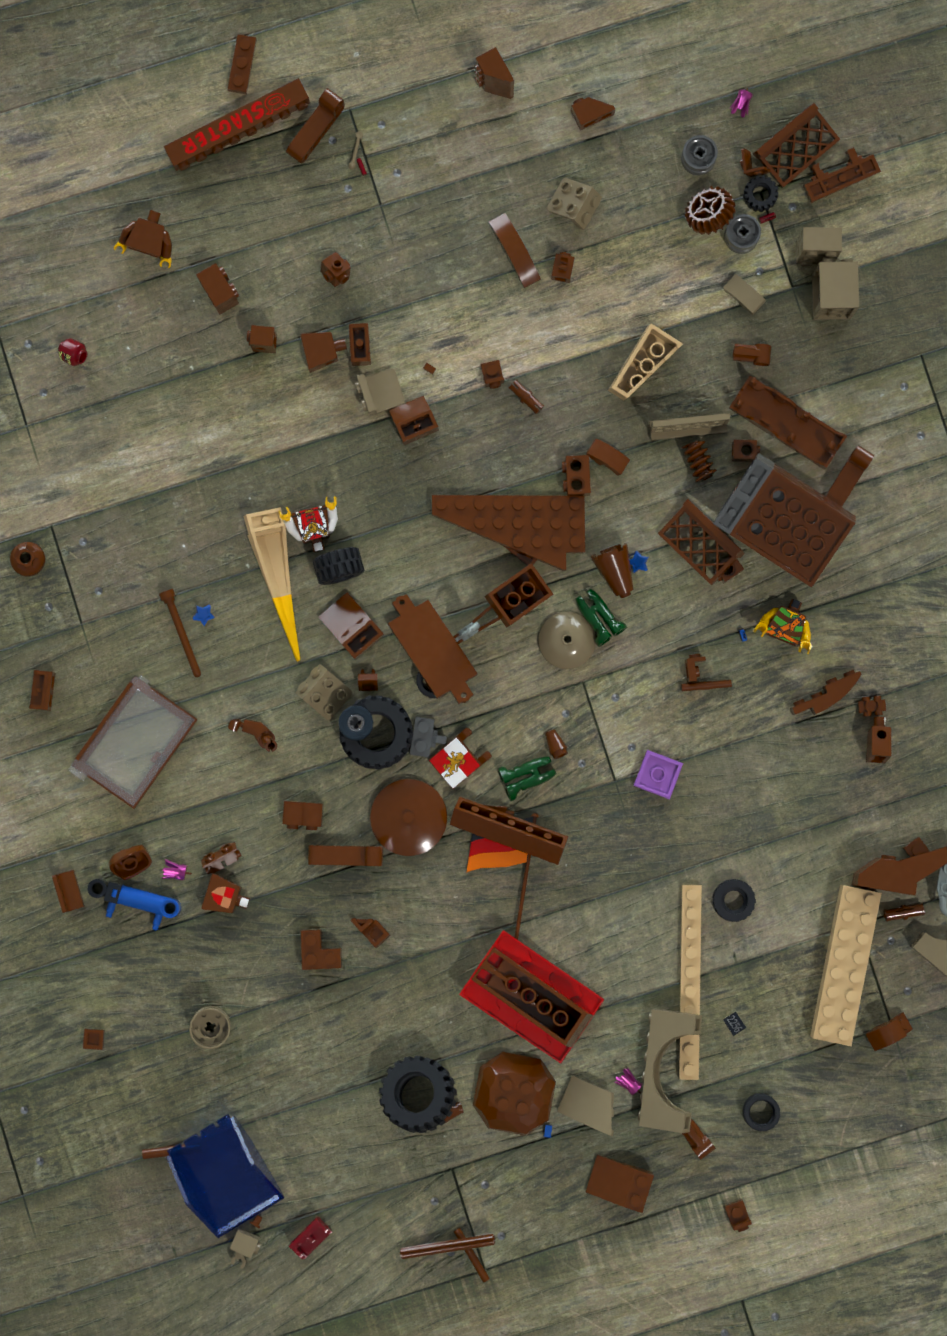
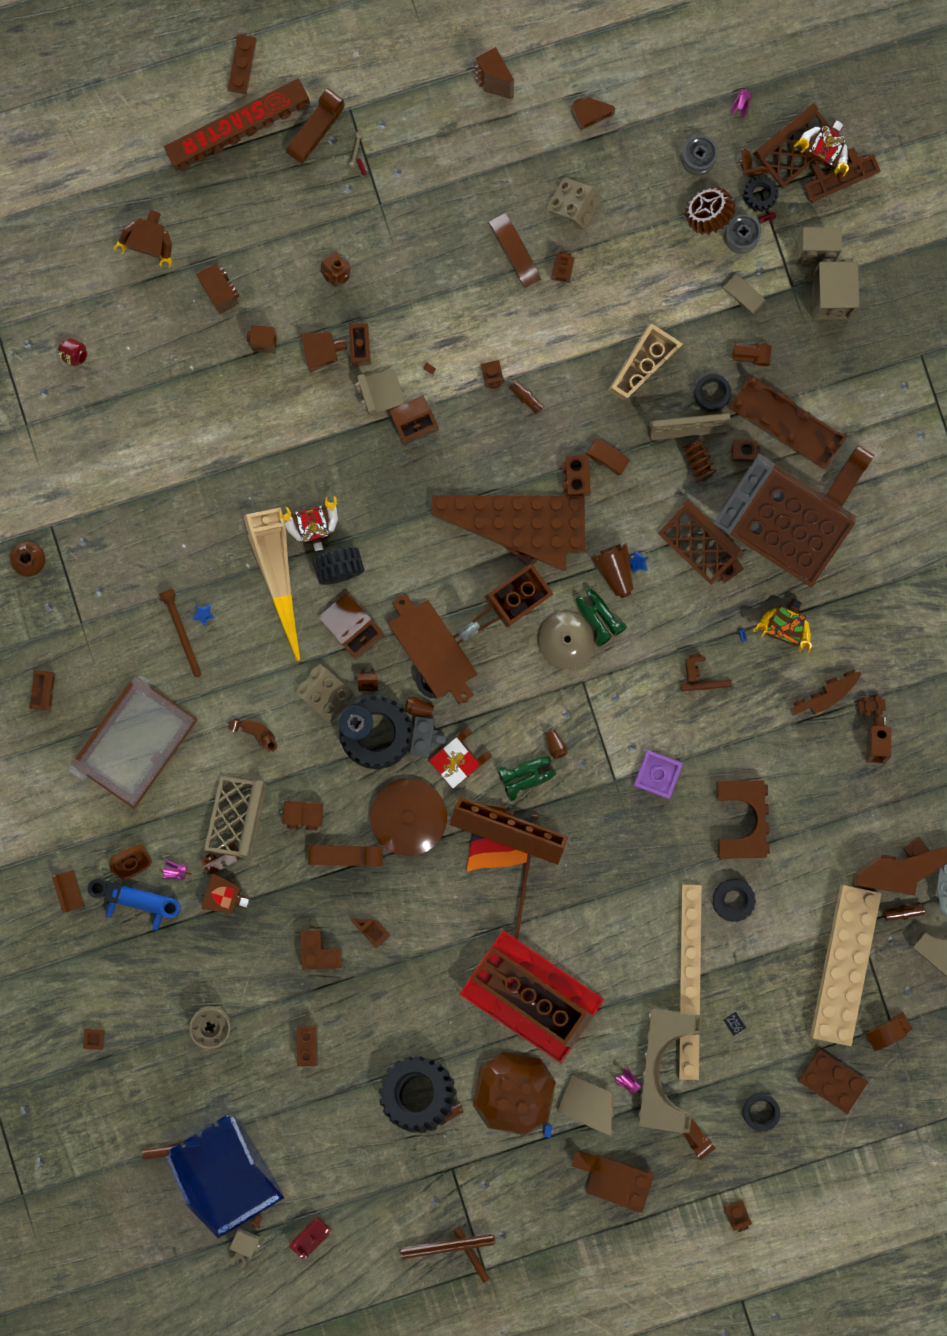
none -> dark tan fence [204,776,267,860]
none -> reddish brown brick [297,1025,318,1066]
none -> reddish brown cone [405,696,434,716]
none -> reddish brown slope [572,1151,597,1172]
none -> black tyre [694,374,731,412]
none -> reddish brown arch [716,780,770,859]
none -> torso [794,120,849,177]
none -> reddish brown plate [798,1049,868,1114]

